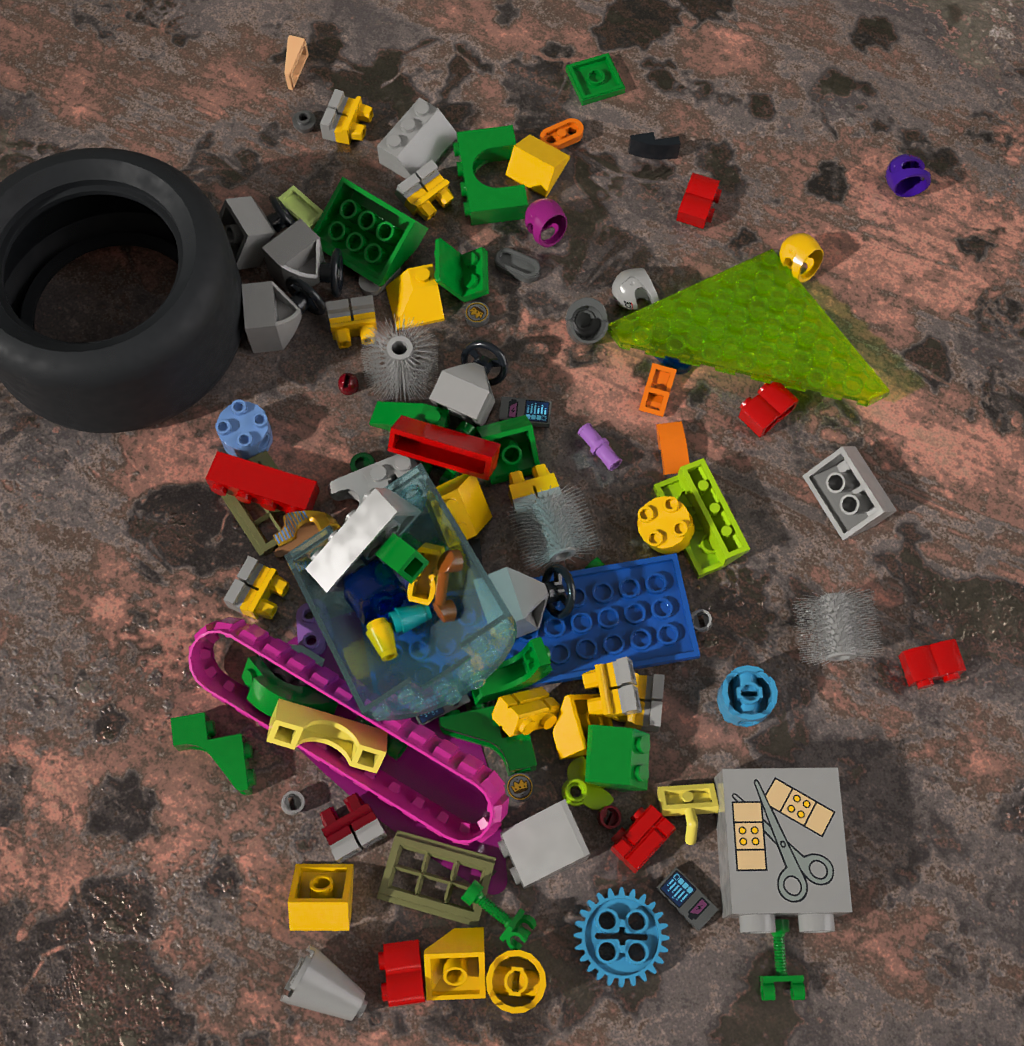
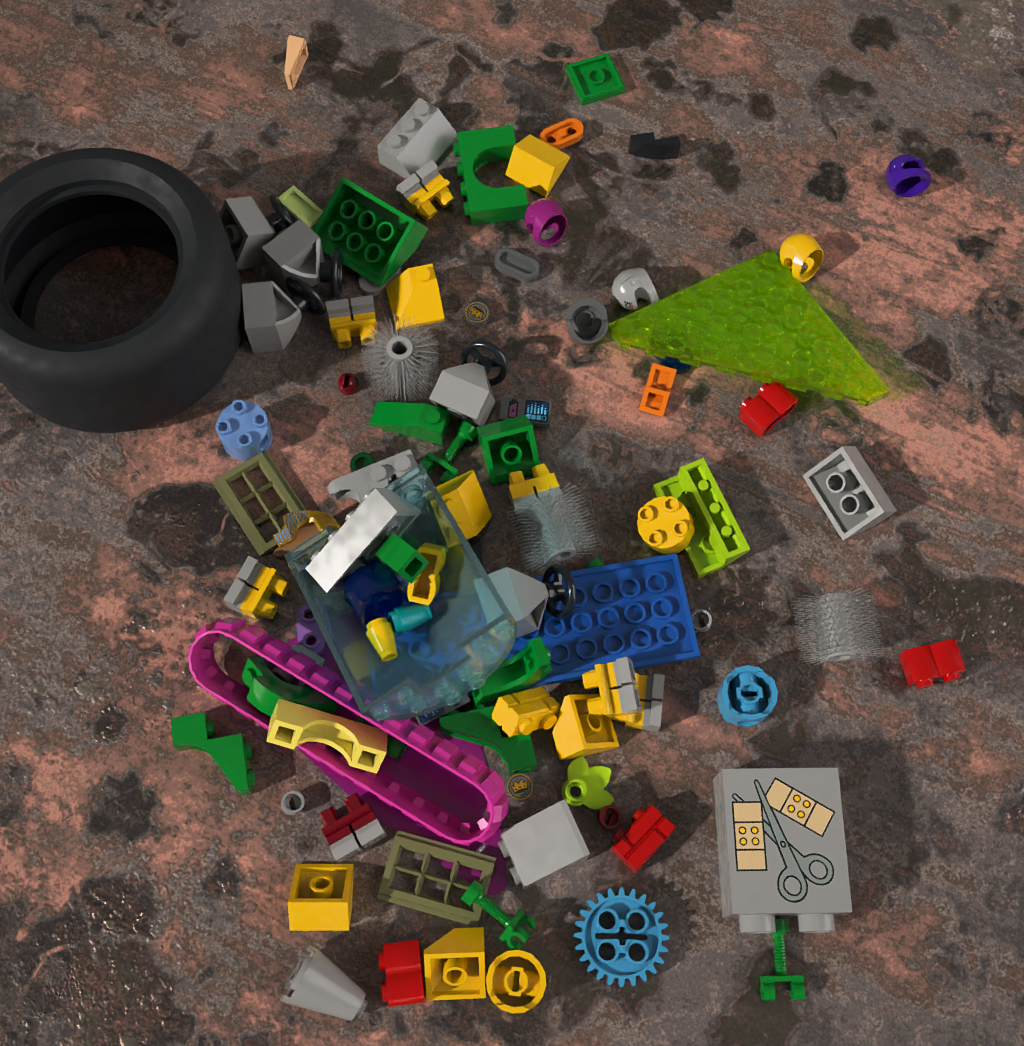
red brick [205,451,320,514] -> none
flat silver plate [292,110,316,134] -> none
yellow hips [320,89,374,145] -> none
red brick [387,415,501,481] -> none
dark orange bar [433,549,463,623] -> none
green bracket [434,238,489,303] -> none
medium lavender pin [578,423,622,471] -> none
green slope [585,725,651,792] -> none
tile [655,867,719,931] -> none
orange slope [656,421,690,475] -> none
light yellow plate [657,783,719,845] -> none
red brick [676,173,722,229] -> none

